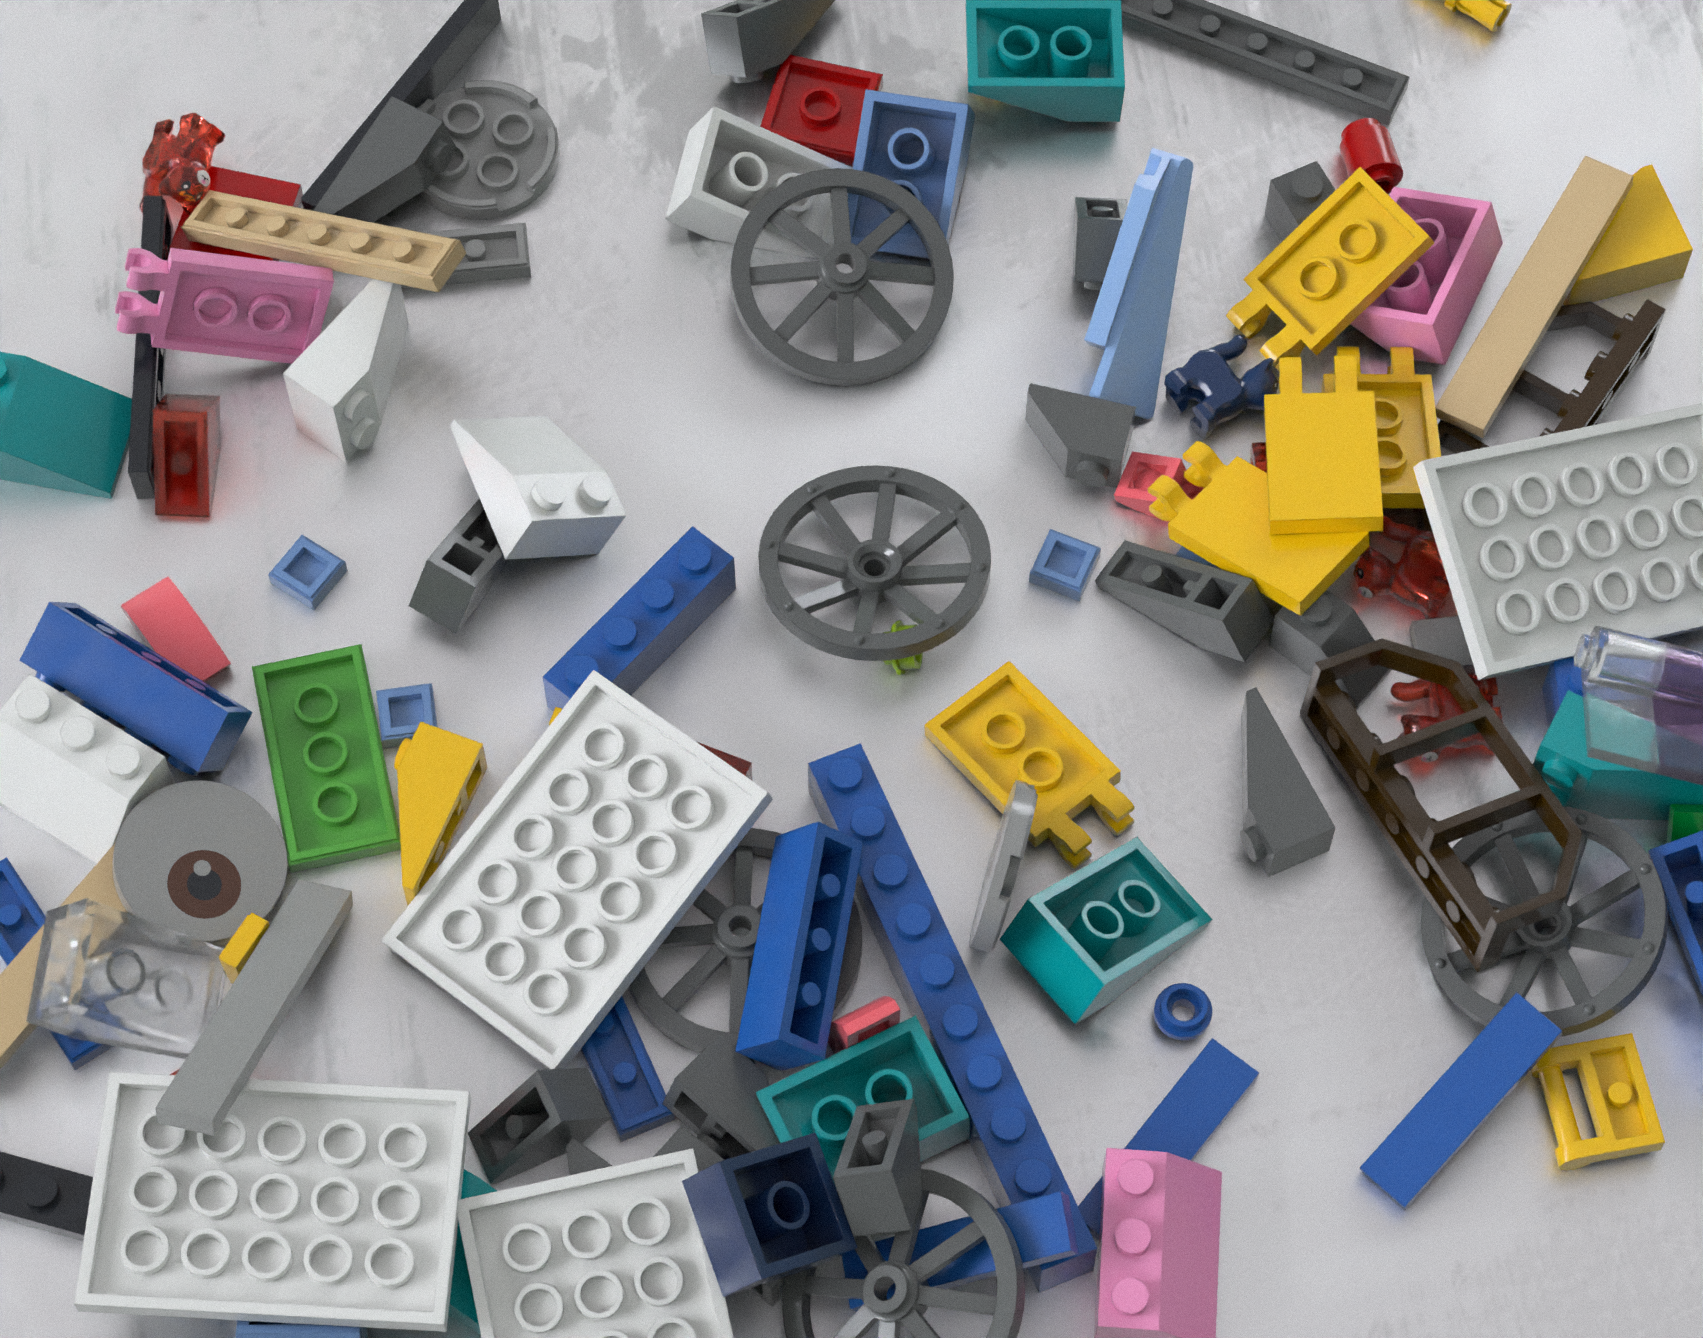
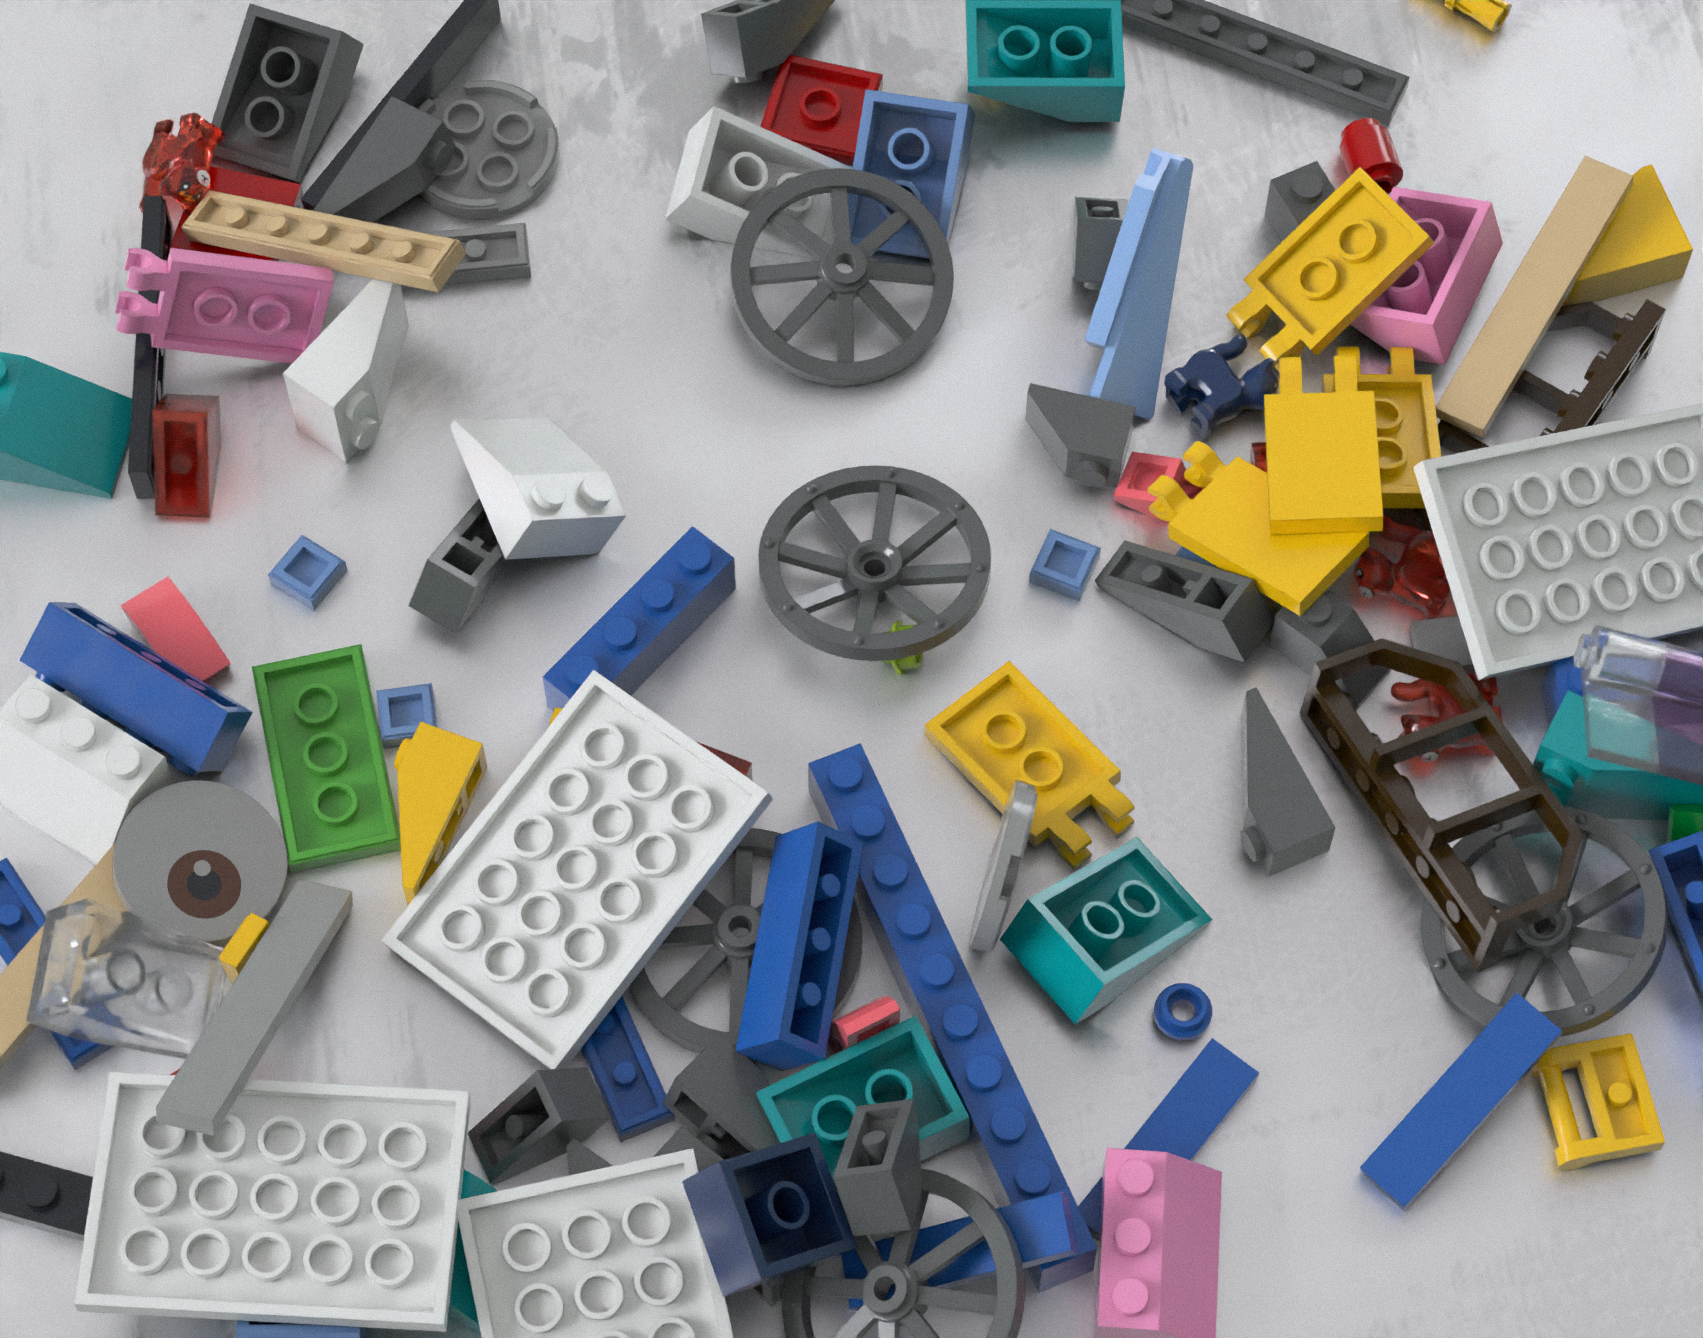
none -> dark grey slope [202,3,364,183]

